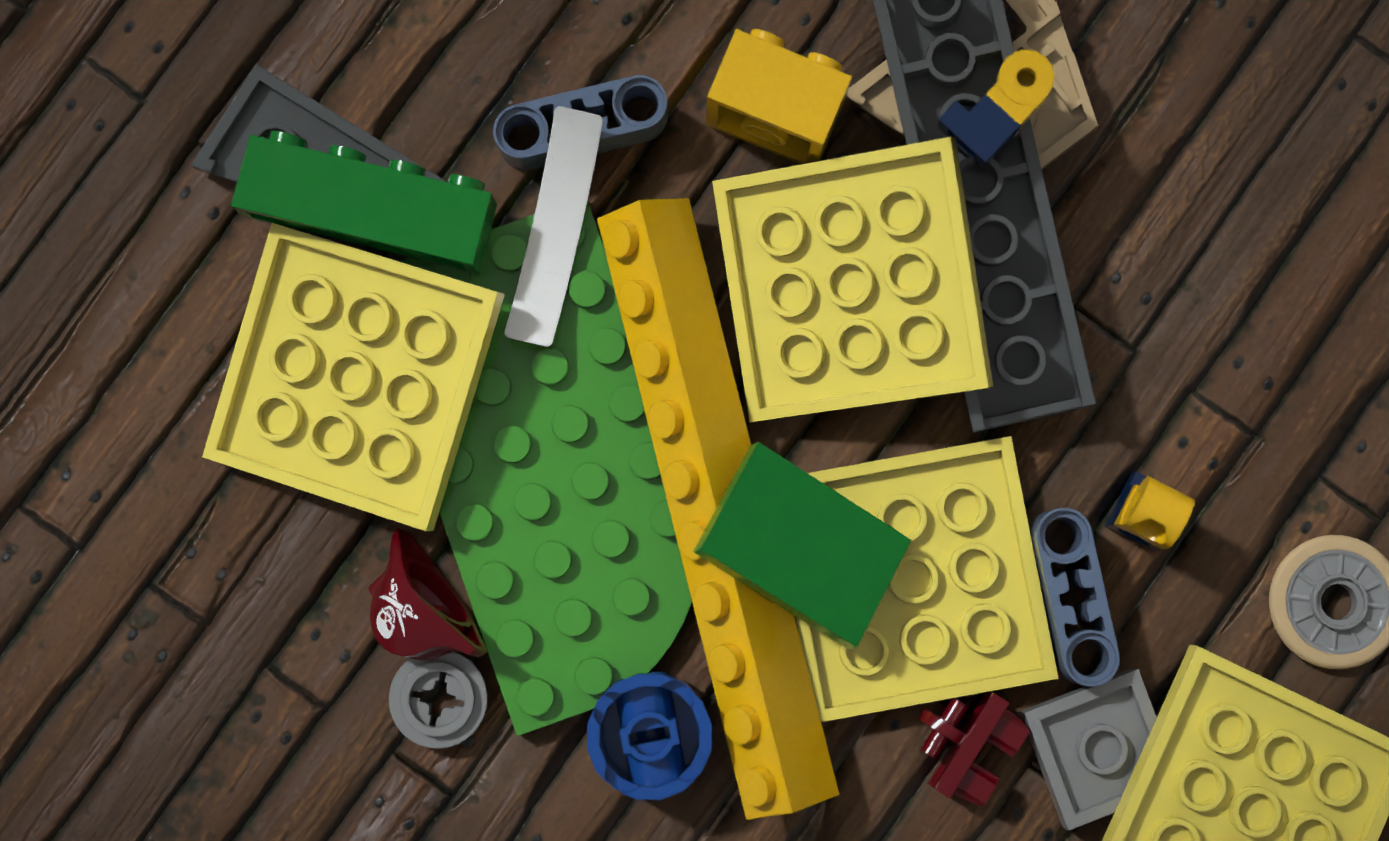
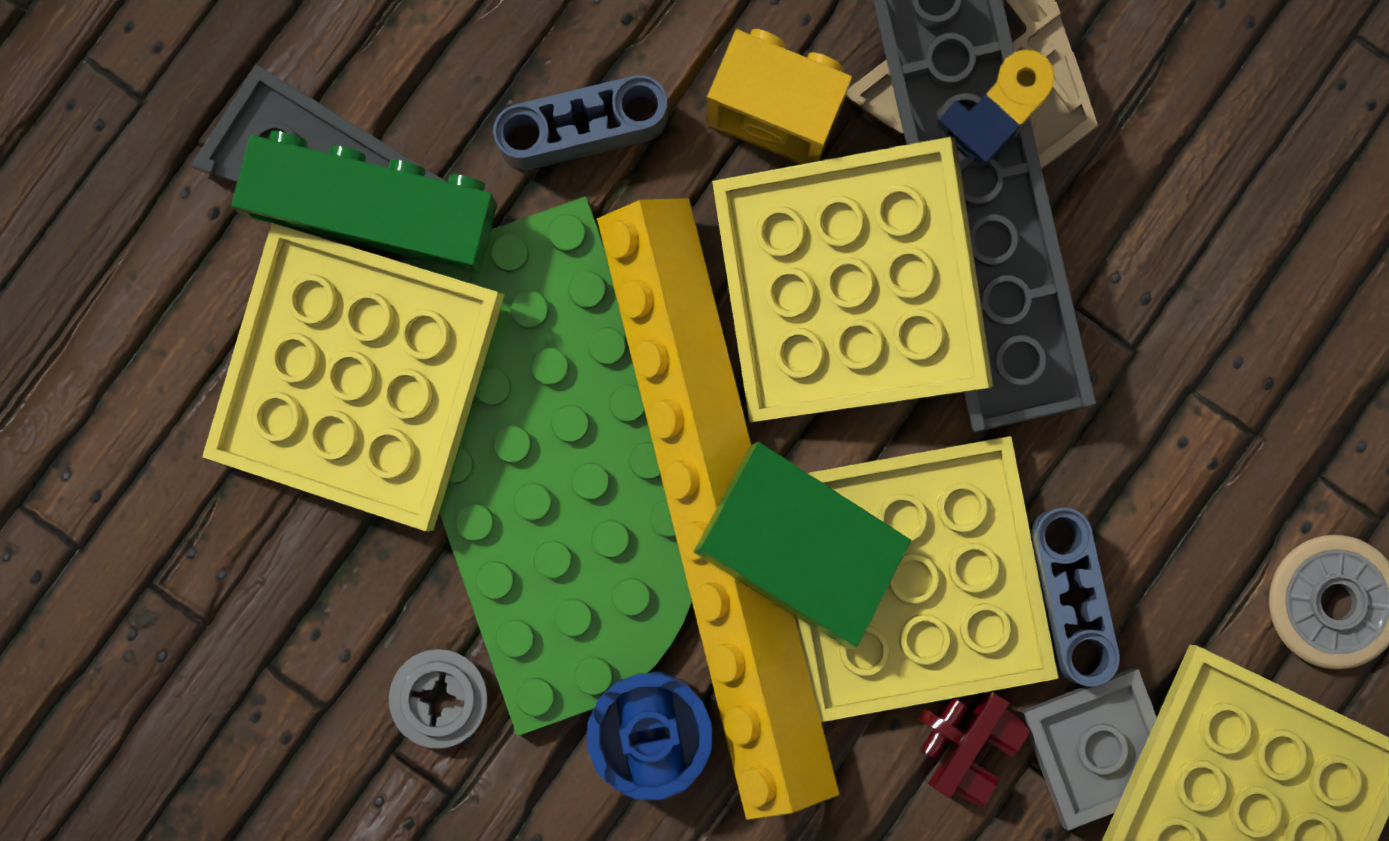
dark red hat [368,528,488,661] -> none
white sticker [504,106,603,347] -> none
yellow leg [1105,471,1195,551] -> none

